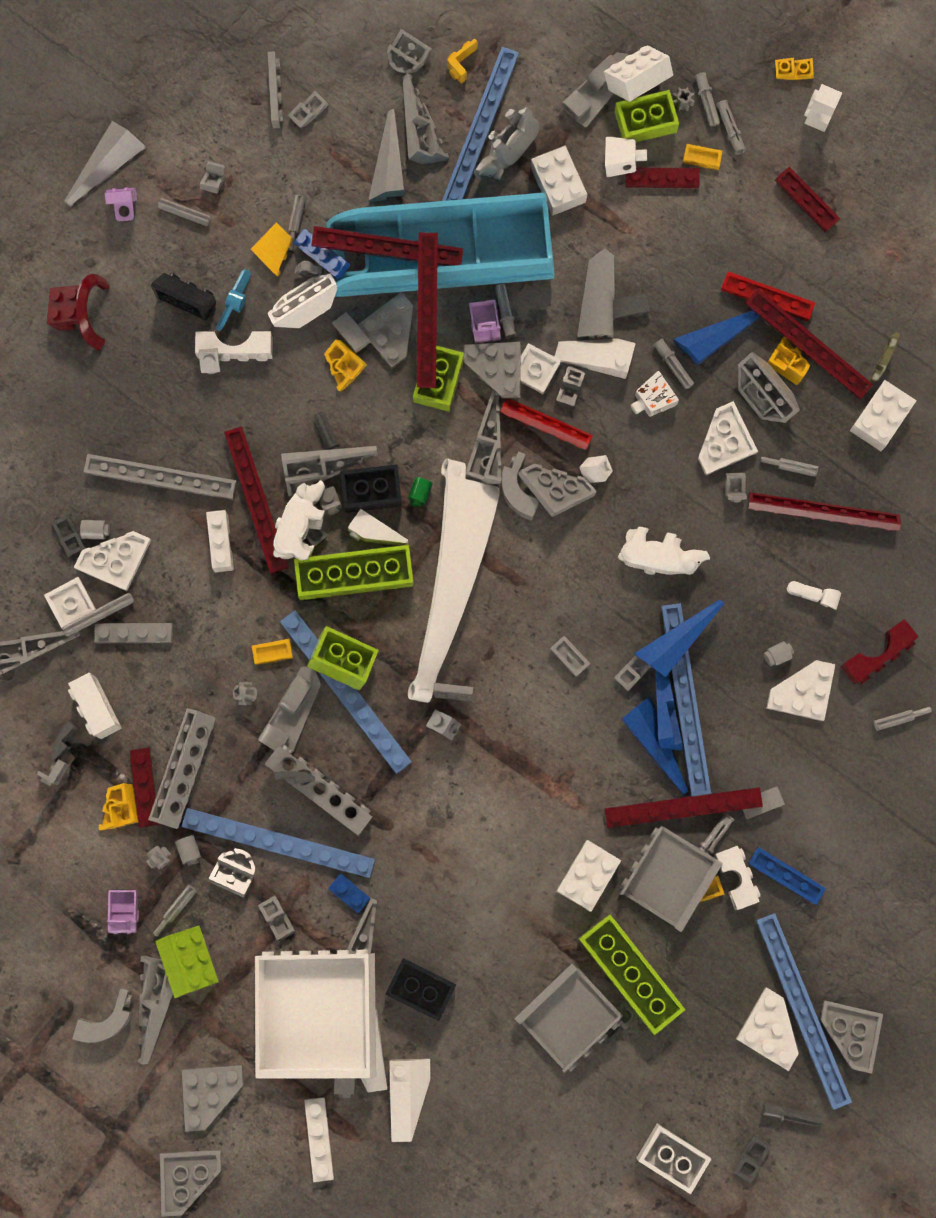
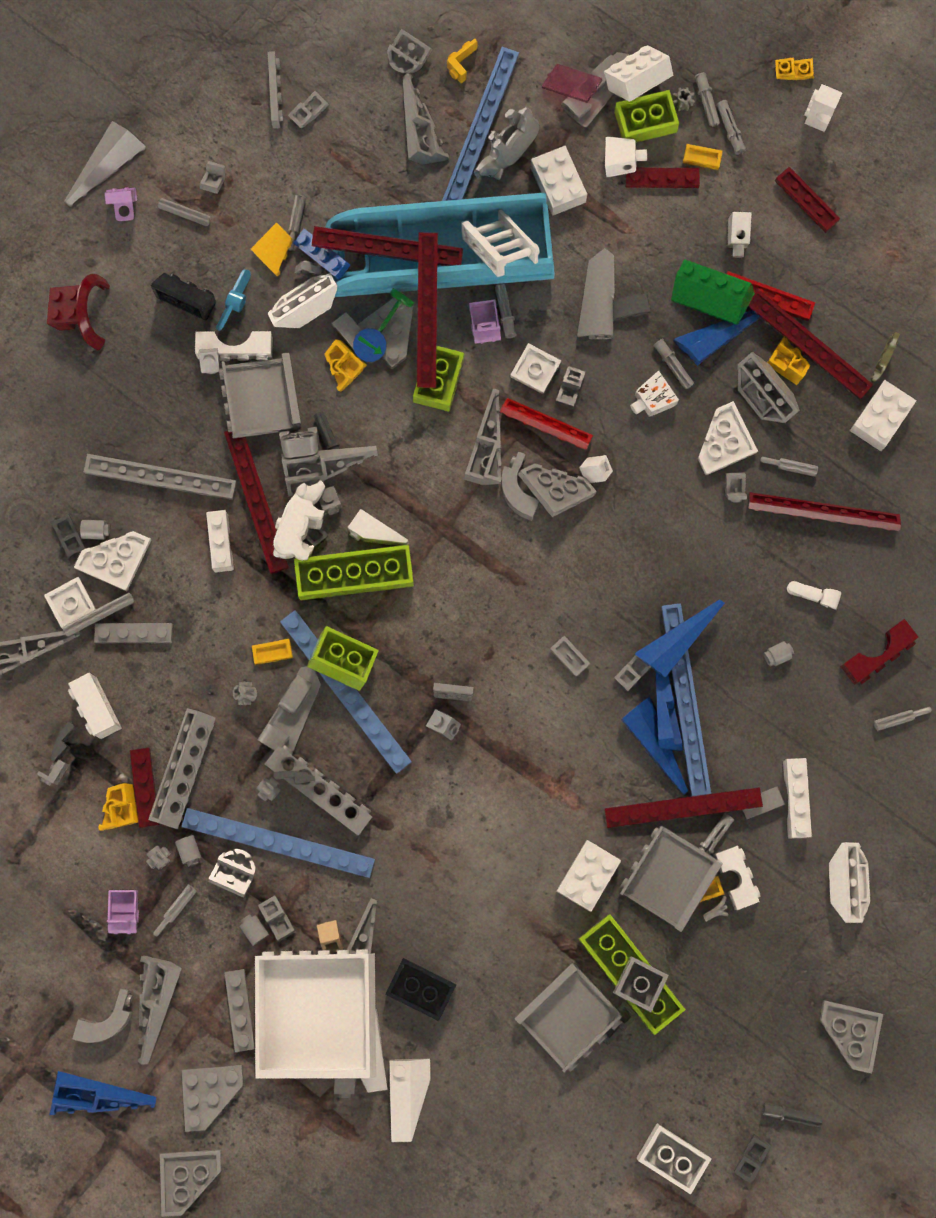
lime brick [155,926,219,998] -> none
white plate [304,1097,334,1182] -> none
blue plate [328,873,371,914] -> none
black brick [340,464,402,513] -> none
light grey wedge [369,109,404,202] -> none
green brick [407,477,433,507] -> none
white panel [408,459,499,703] -> none
light grey plate [464,342,521,398] -> none
white wedge [554,339,635,379] -> none
white animal [618,527,710,575] -> none
white plate [736,987,799,1071] -> none
blue plate [748,847,826,905] -> none
medium blue plate [756,913,852,1110] -> none
white plate [766,660,835,721] -> none
none -> blue wedge [49,1071,156,1115]
none -> light grey panel [219,353,301,438]
none -> light grey plate [224,969,255,1052]
none -> light grey brick [239,914,269,946]
none -> light grey gear [256,777,281,801]
none -> light grey piece [279,427,320,458]
none -> tan brick [317,920,343,954]
none -> blue piece [353,288,414,362]
none -> white fence [462,209,540,277]
none -> clear pink piece [542,64,603,103]
none -> light grey brick [613,956,669,1012]
none -> green slope [671,259,755,325]
none -> light grey bar [702,896,728,922]
none -> white torso [728,212,751,258]
none -> white arch [783,758,812,839]
none -> white wedge [829,842,870,923]

